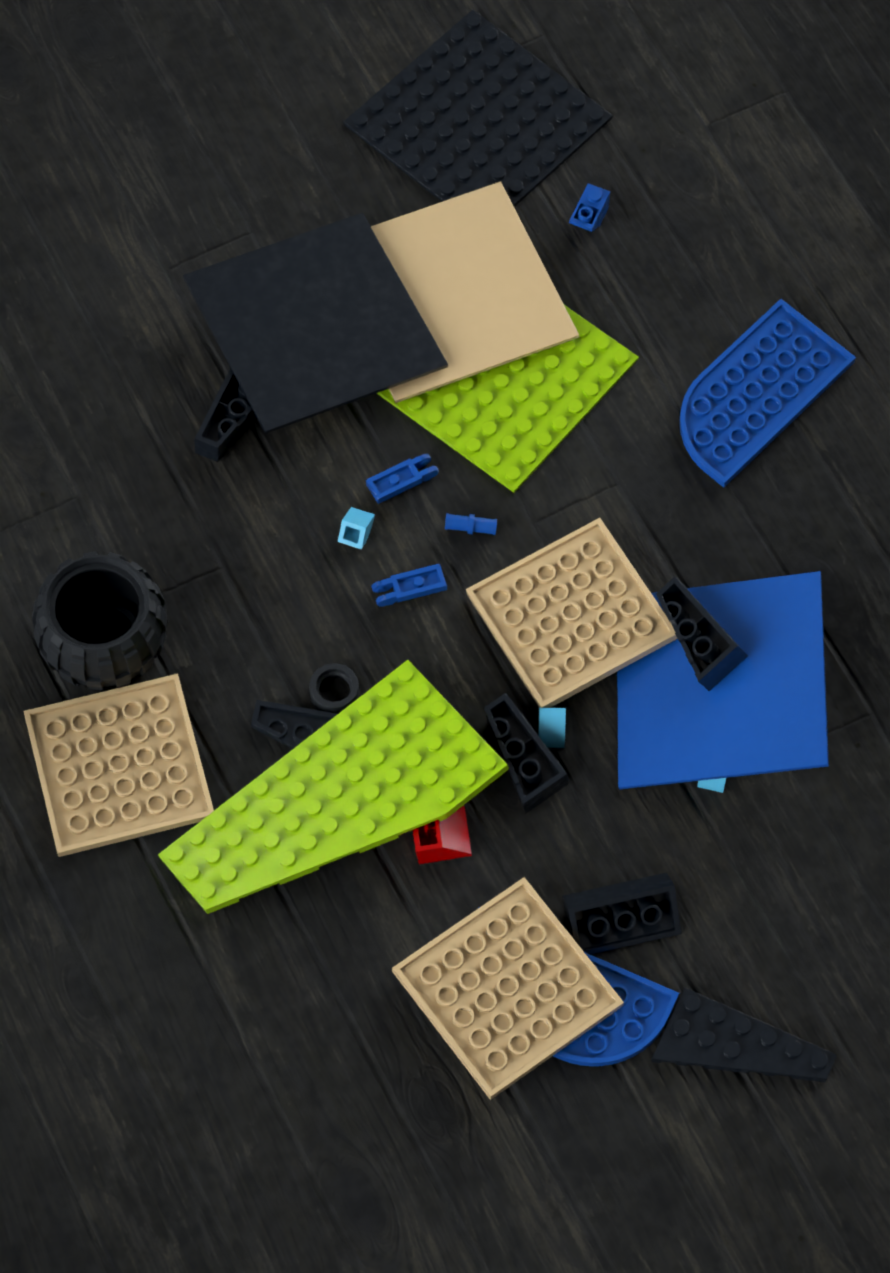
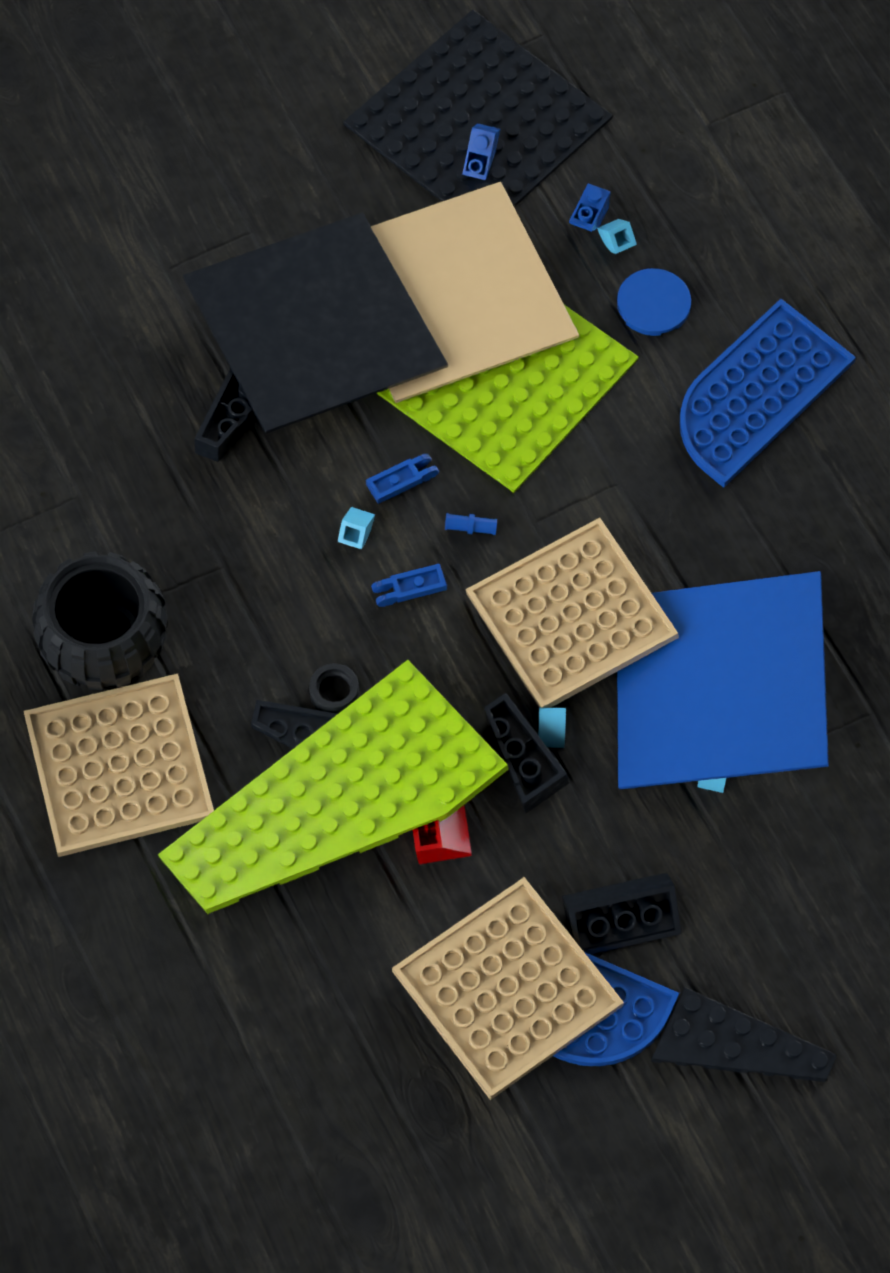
black wedge [656,577,748,691] -> none
none -> blue slope [462,123,500,180]
none -> medium azure brick [597,219,637,254]
none -> blue tile [617,268,691,336]

